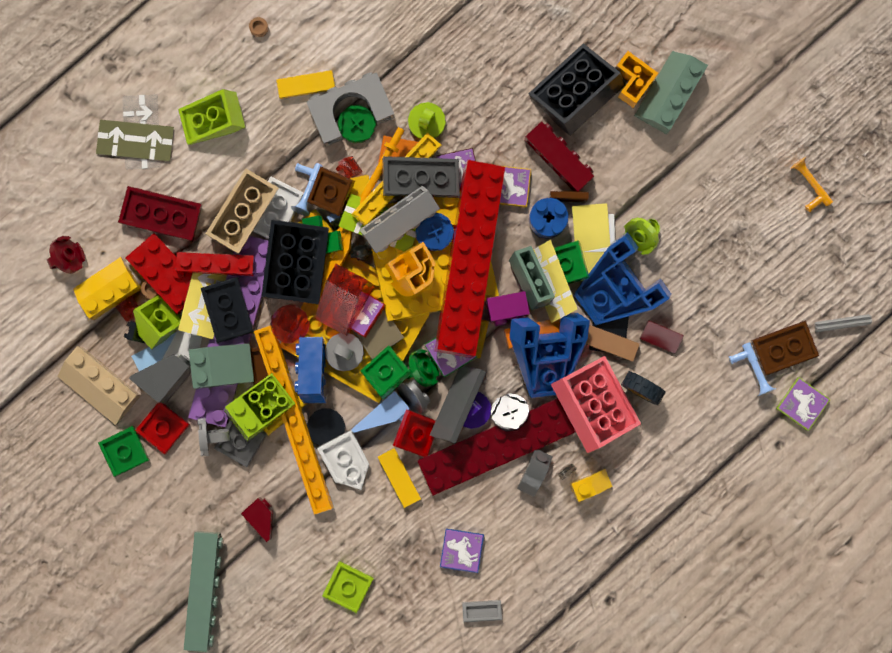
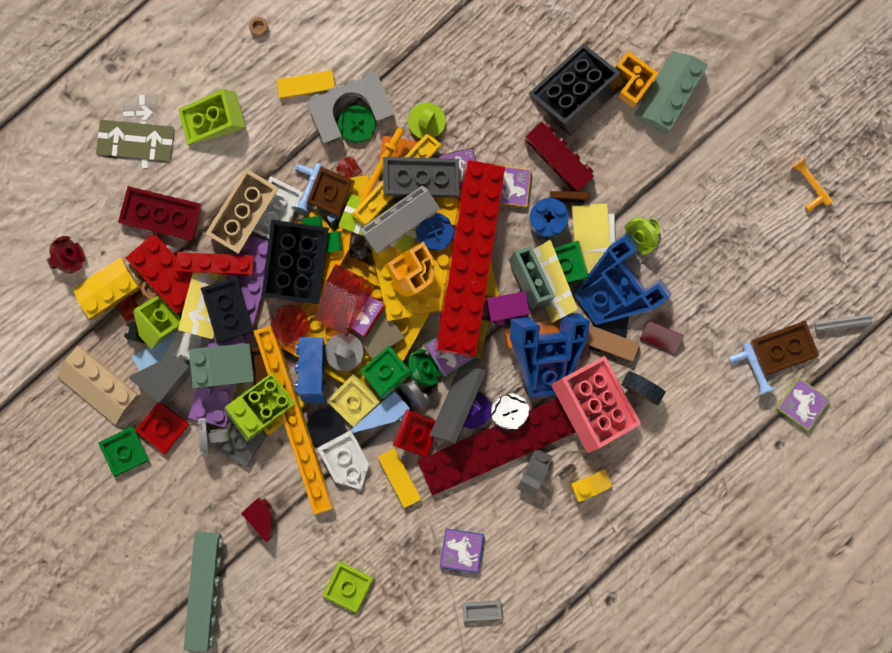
none -> light yellow tile [327,374,381,428]

